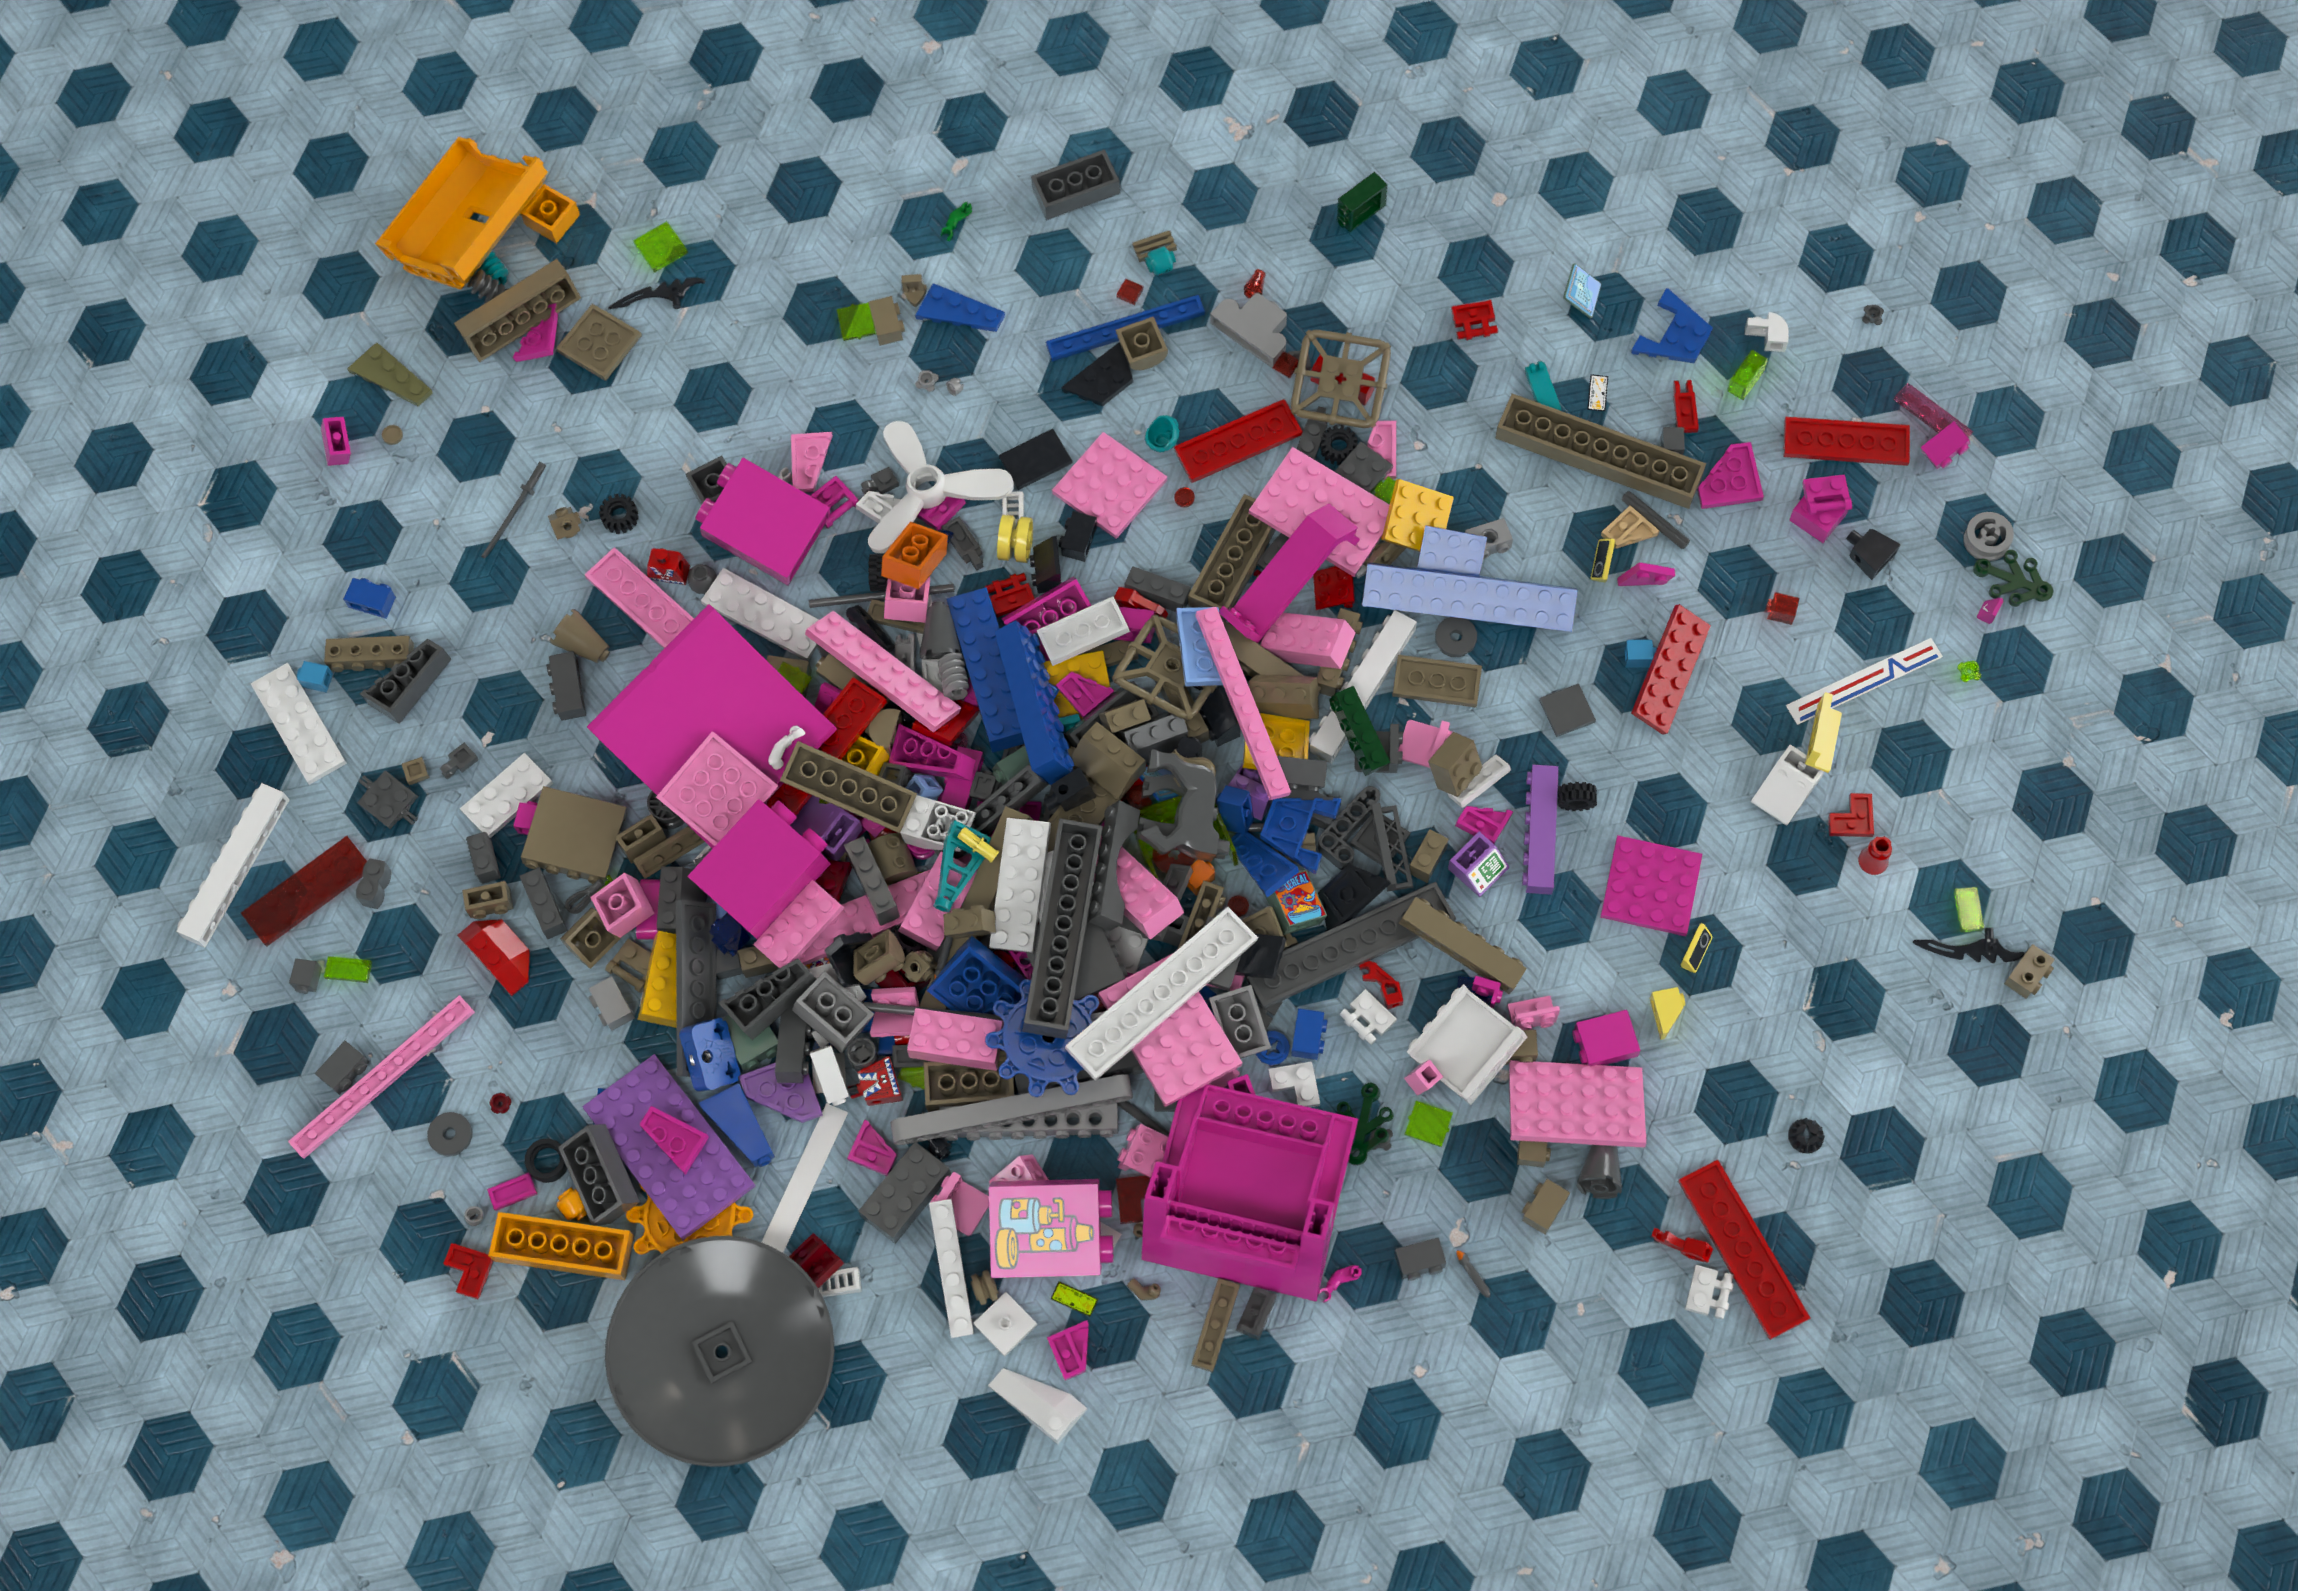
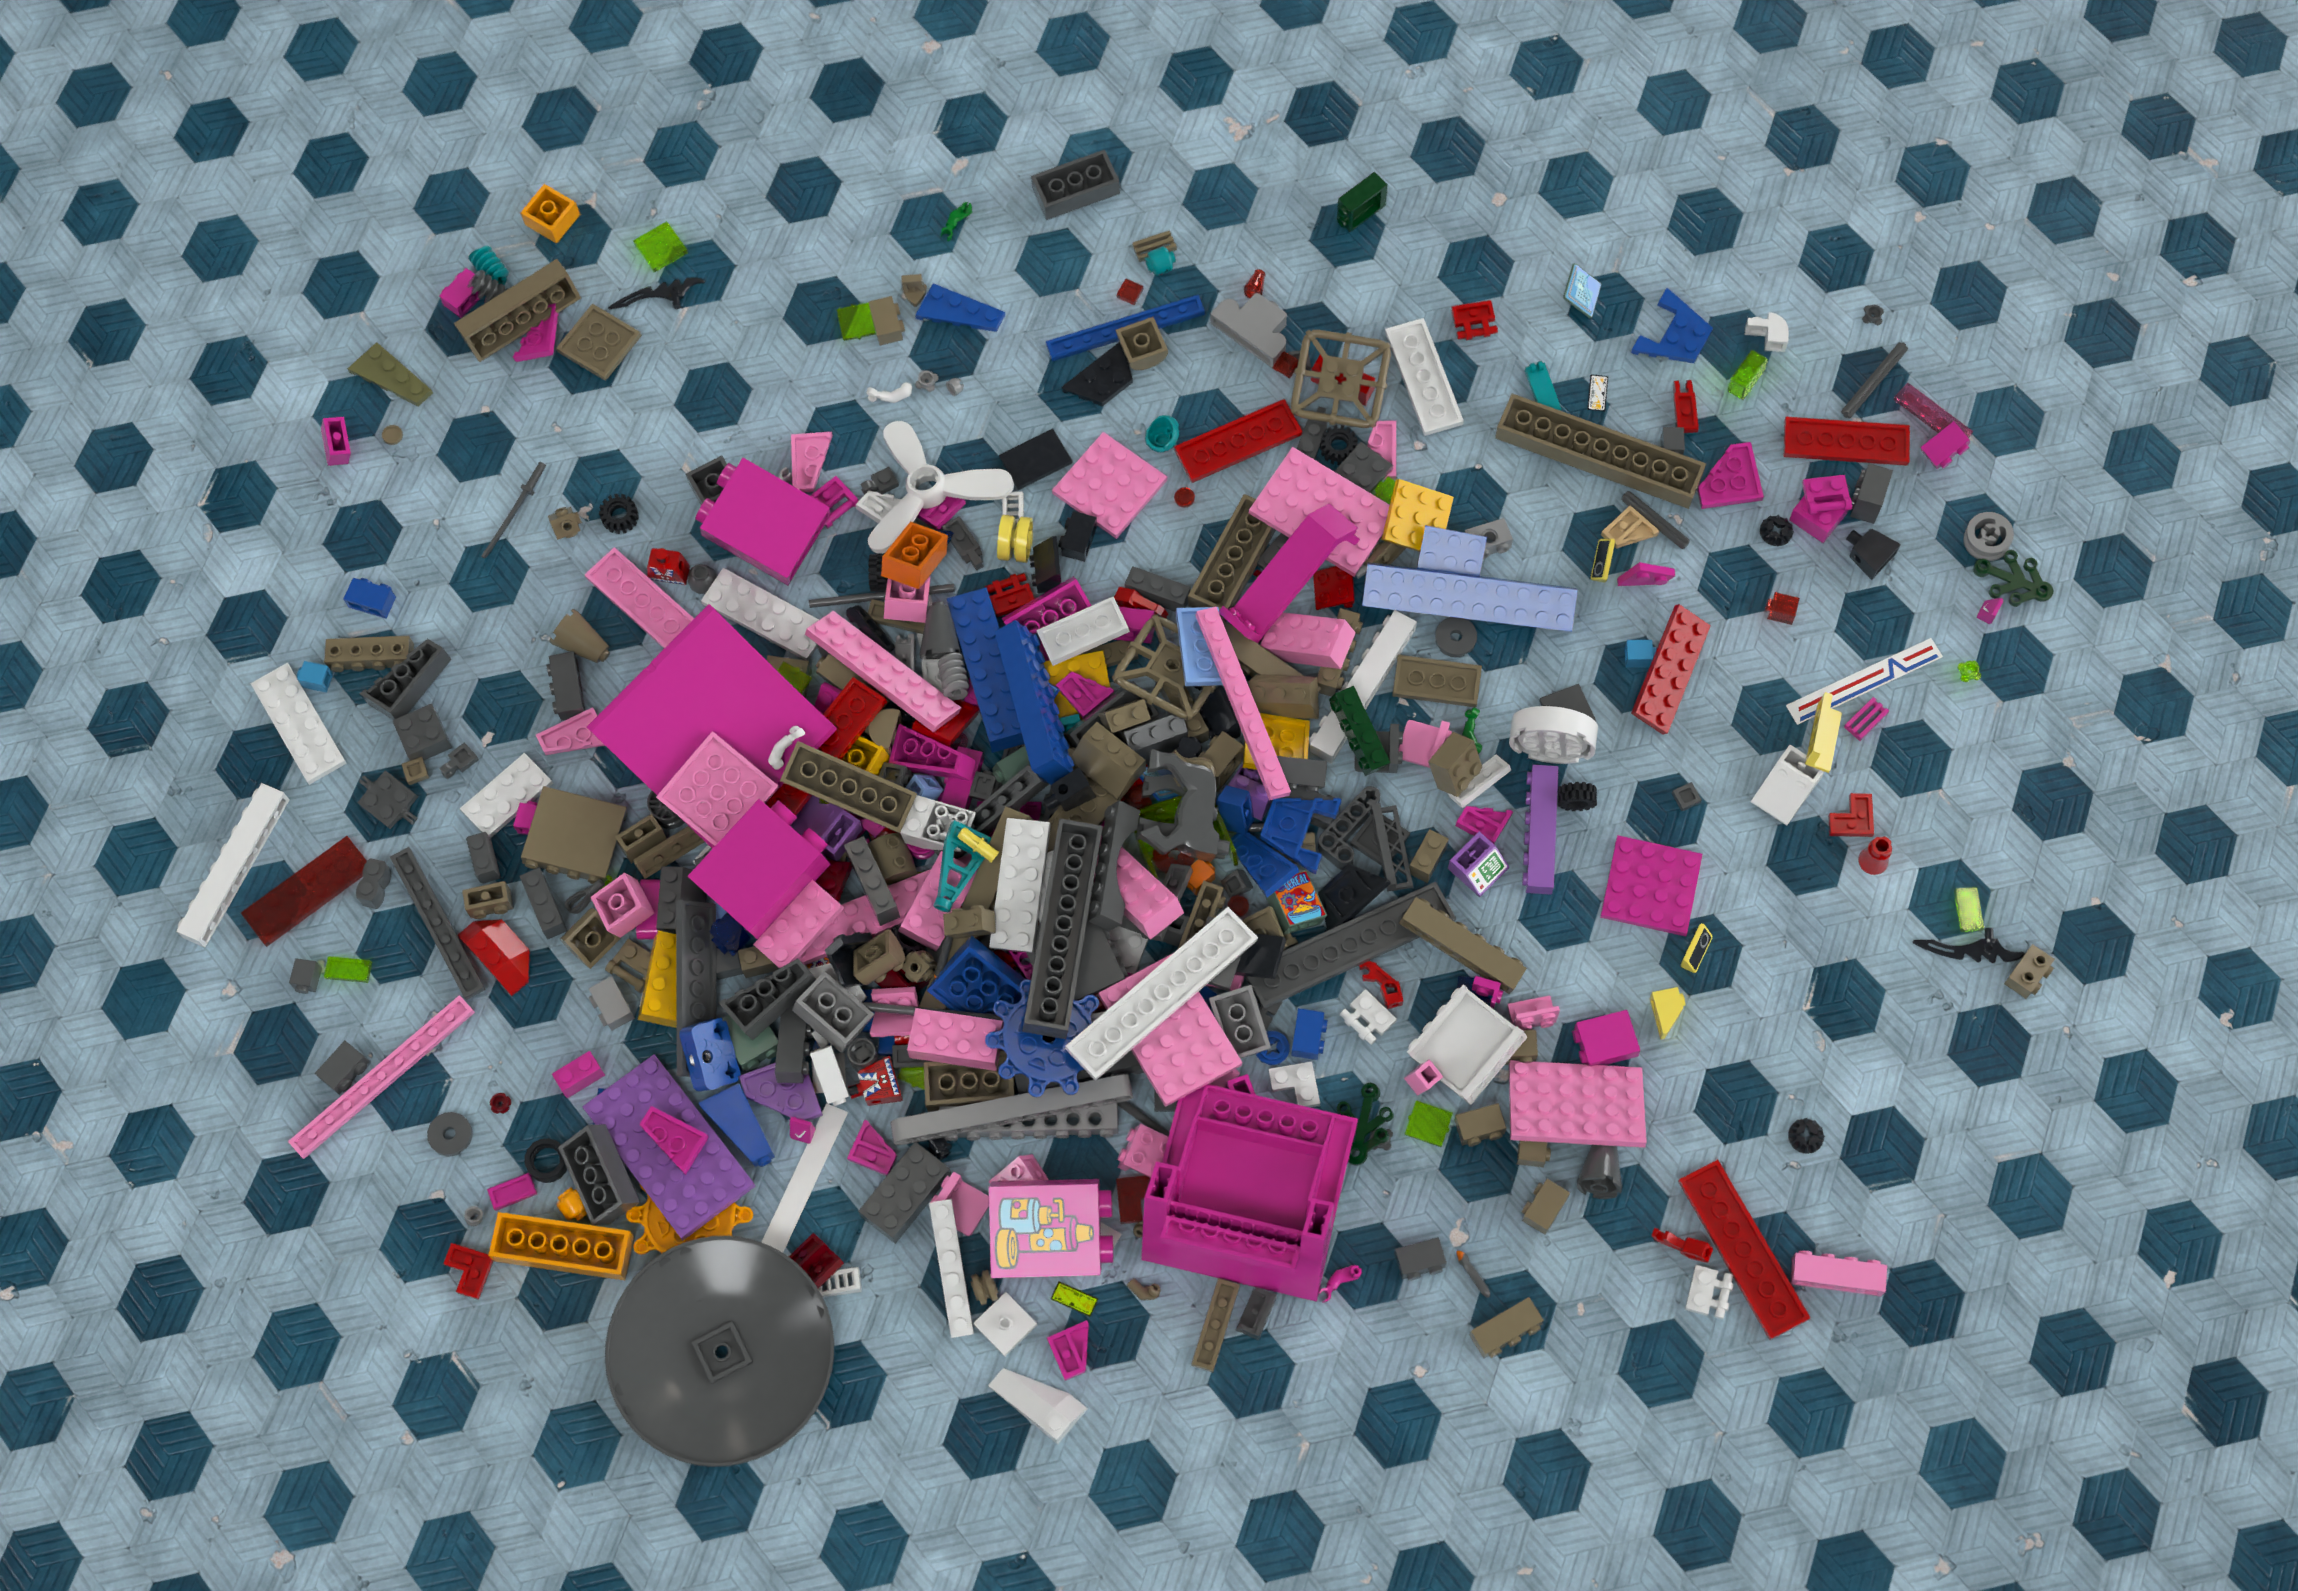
light orange panel [375,136,548,290] -> none
none -> dark grey plate [390,847,486,1000]
none -> dark grey brick [392,703,452,761]
none -> dark pink brick [439,268,479,318]
none -> bright pink wing [536,707,605,755]
none -> dark pink brick [552,1051,605,1099]
none -> dark pink slope [790,1117,816,1144]
none -> white arm [866,382,912,403]
none -> dark tan brick [1198,731,1243,792]
none -> dark grey slope [1221,869,1253,899]
none -> white plate [1385,318,1464,436]
none -> dark tan brick [1454,1103,1506,1146]
none -> green arm [1462,707,1482,754]
none -> dark tan brick [1469,1297,1544,1359]
none -> white brick [1509,706,1598,764]
none -> dark grey plate [1672,782,1702,811]
none -> black gear [1760,514,1794,546]
none -> bright pink brick [1790,1251,1887,1296]
none -> dark grey axle [1841,342,1908,418]
none -> dark pink tile [1844,697,1889,741]
none -> dark grey brick [1850,463,1893,524]

